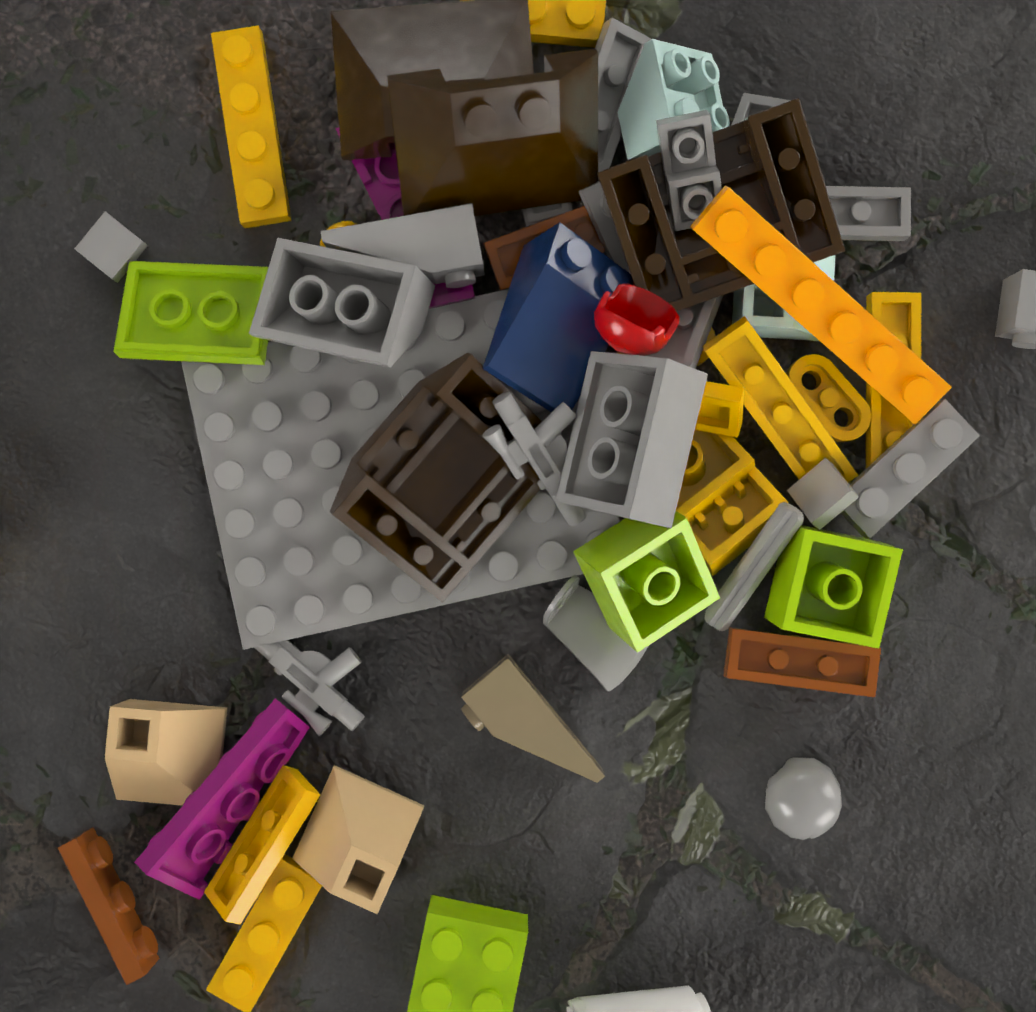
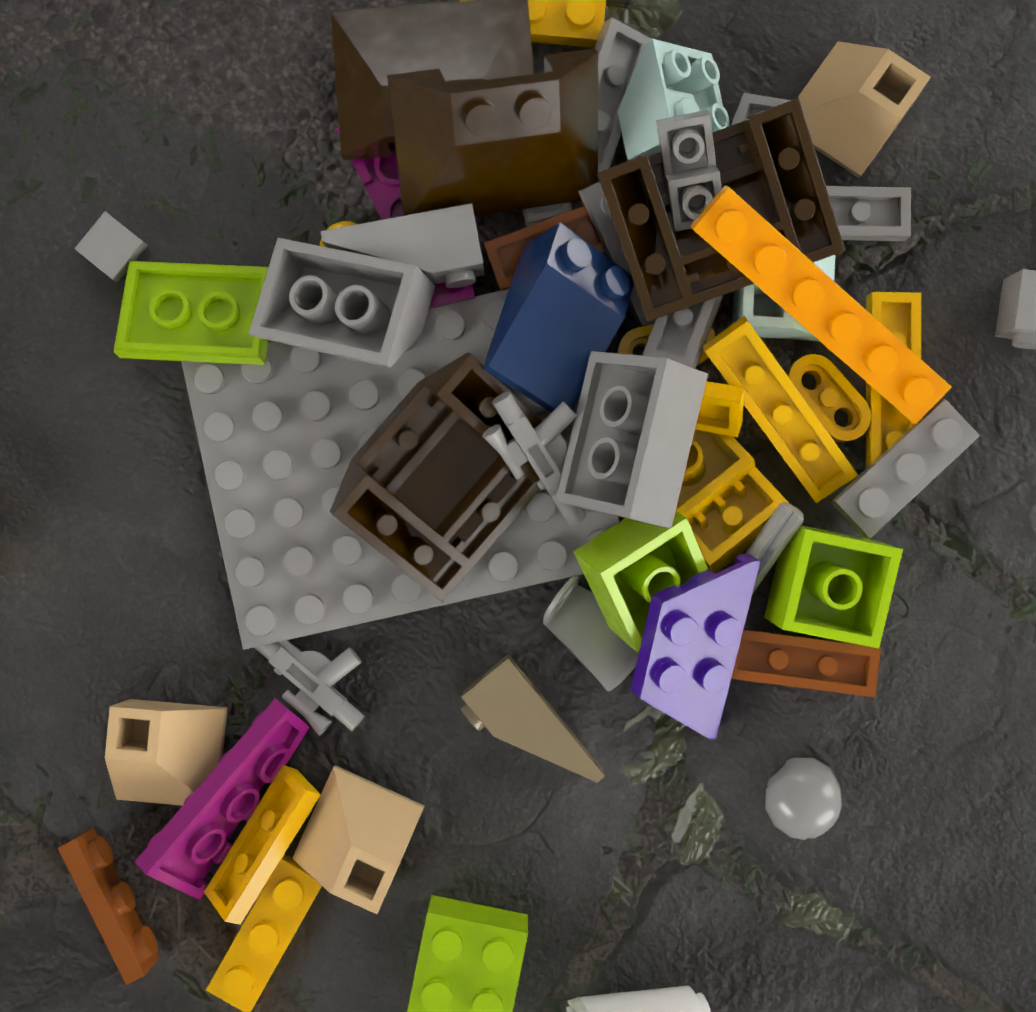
yellow plate [211,25,292,228] -> none
red hair [594,284,680,356] -> none
light grey tile [787,458,859,530] -> none
none -> wing [631,553,761,739]
none -> tan slope [798,41,931,178]

